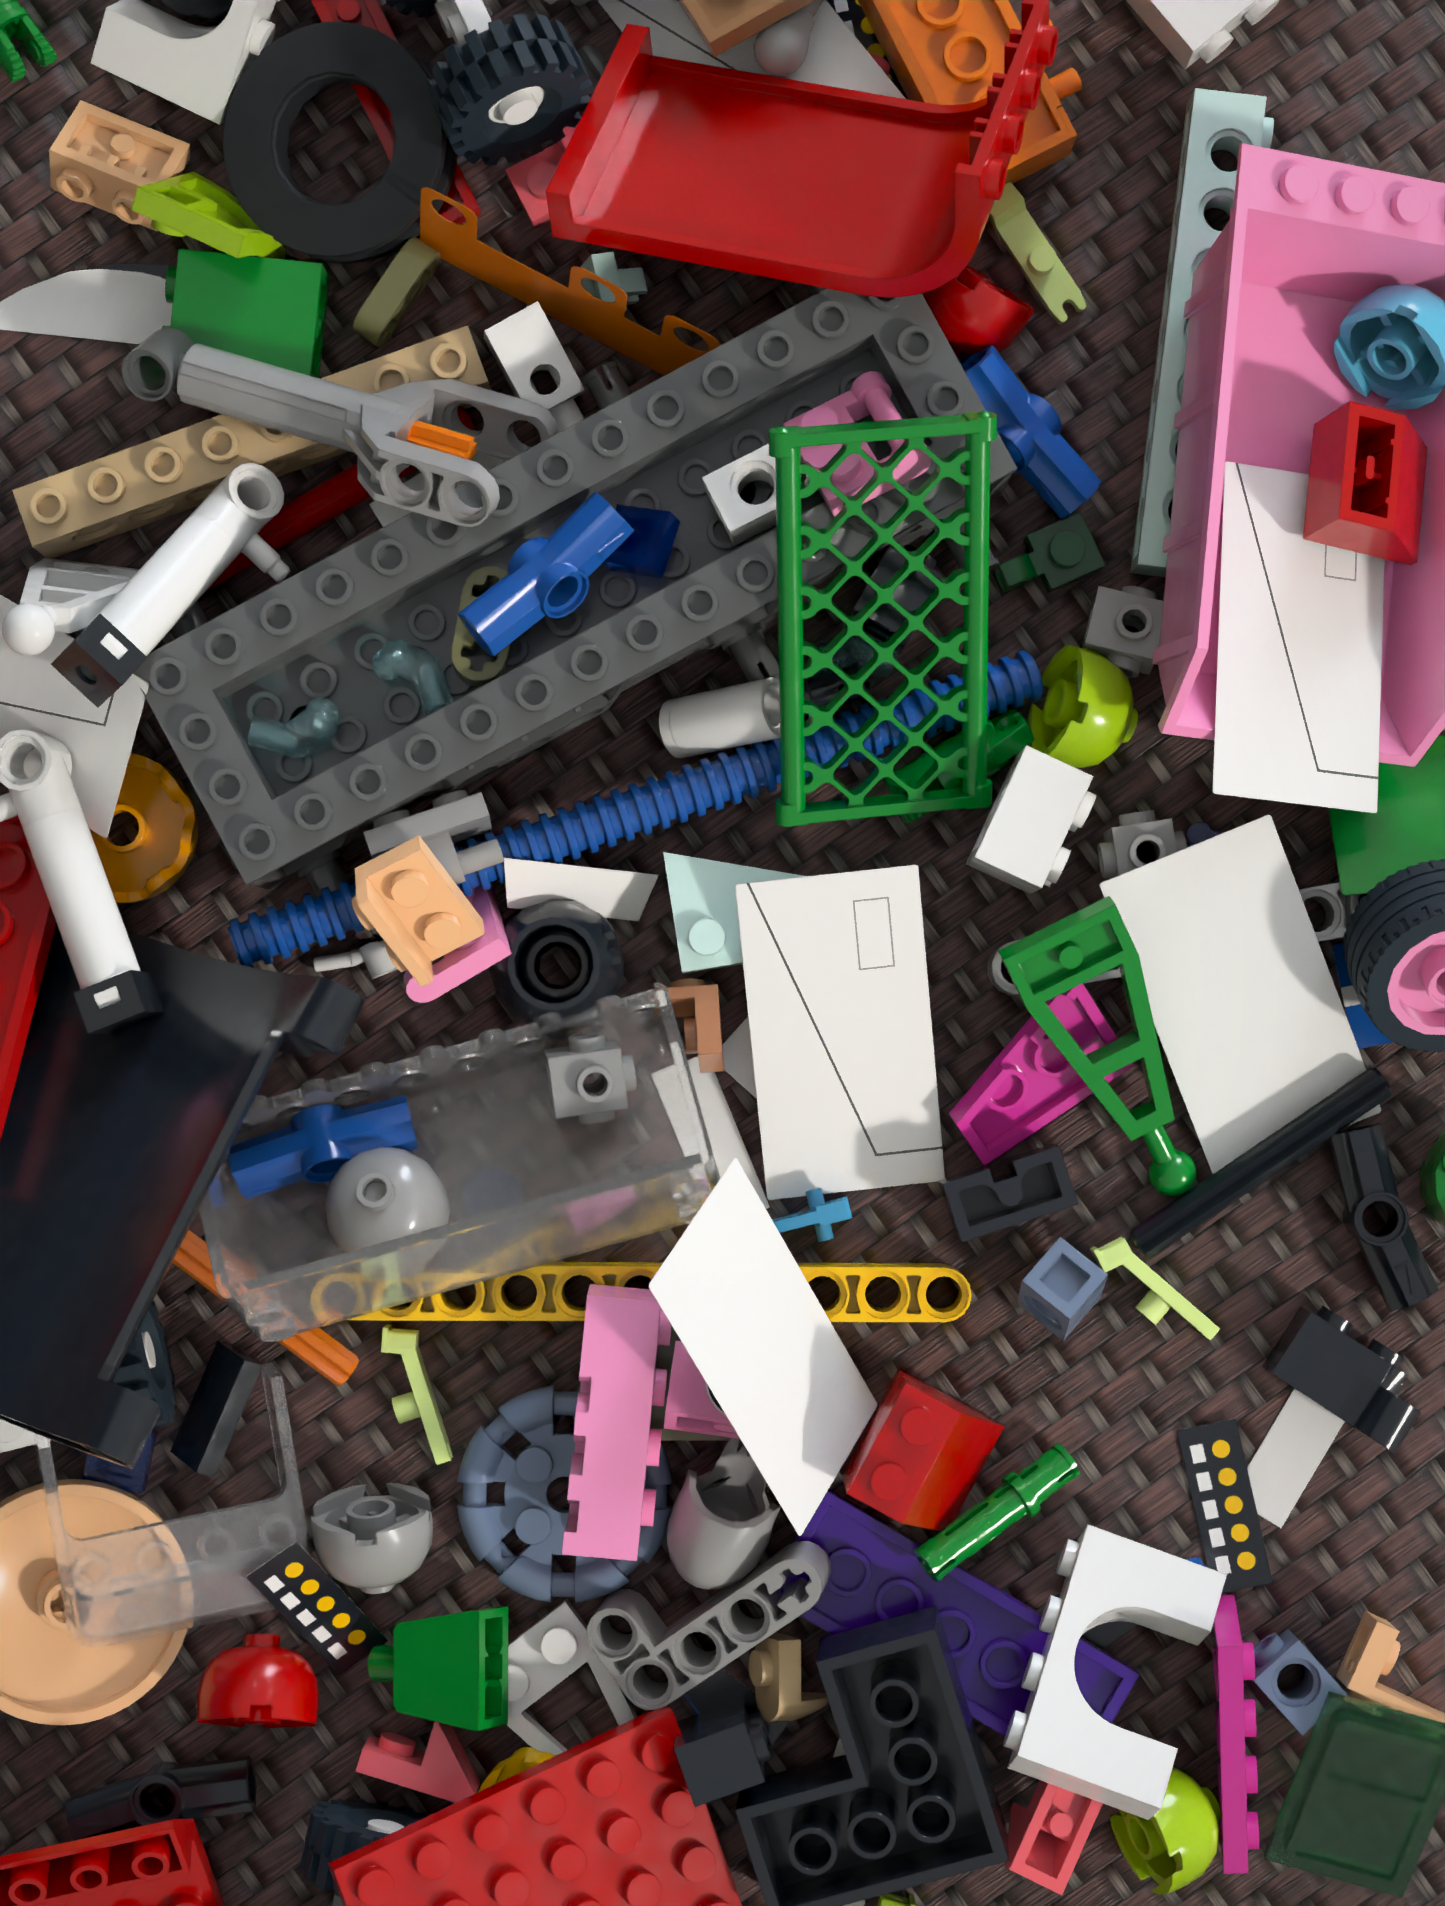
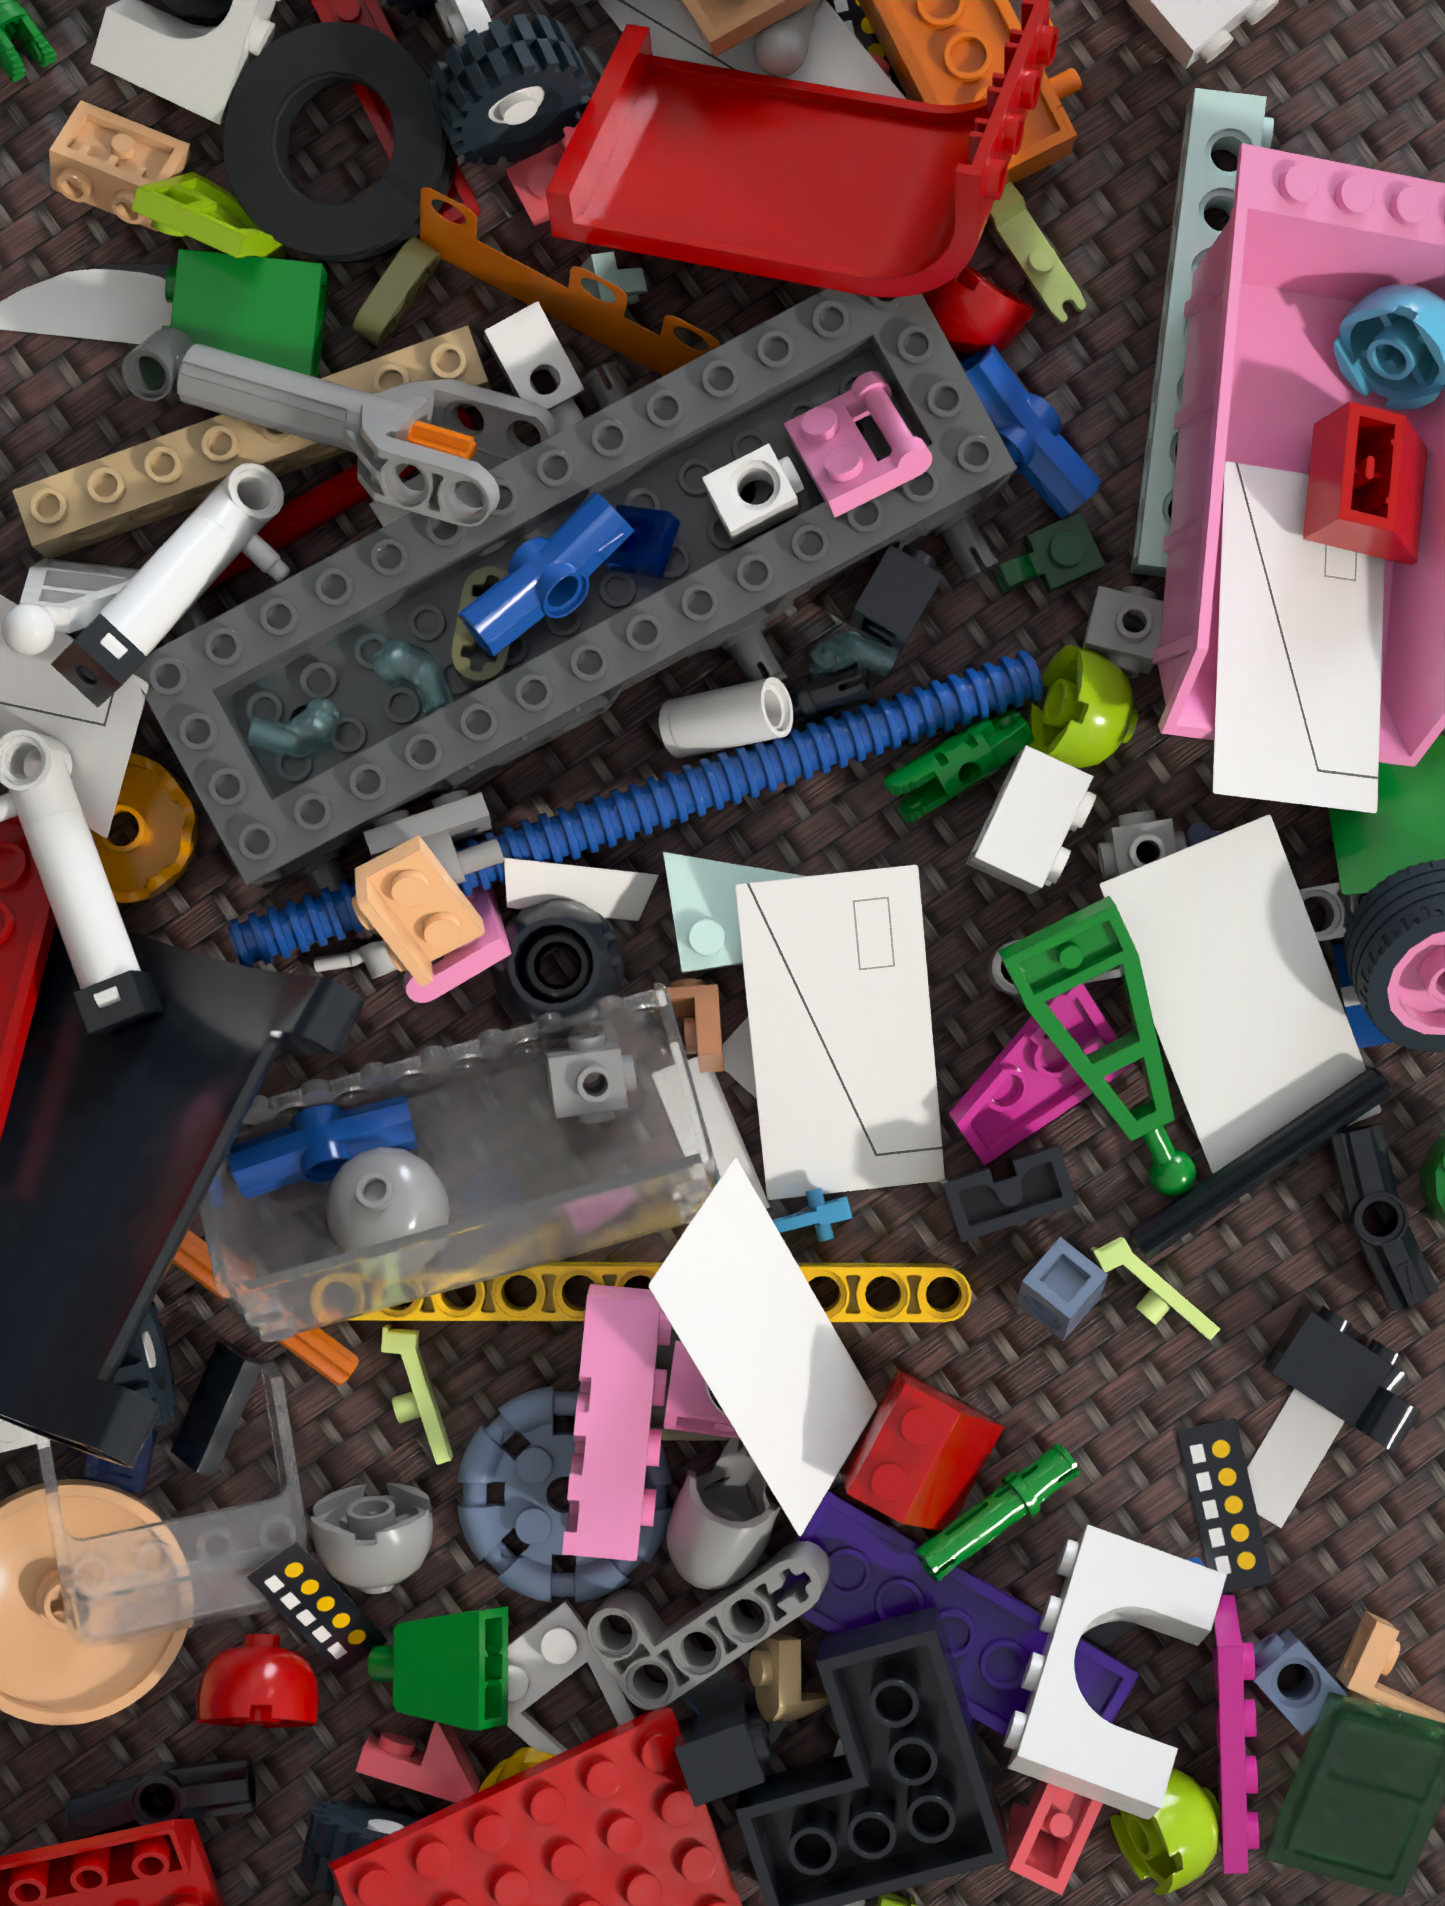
green door [768,411,997,827] -> none

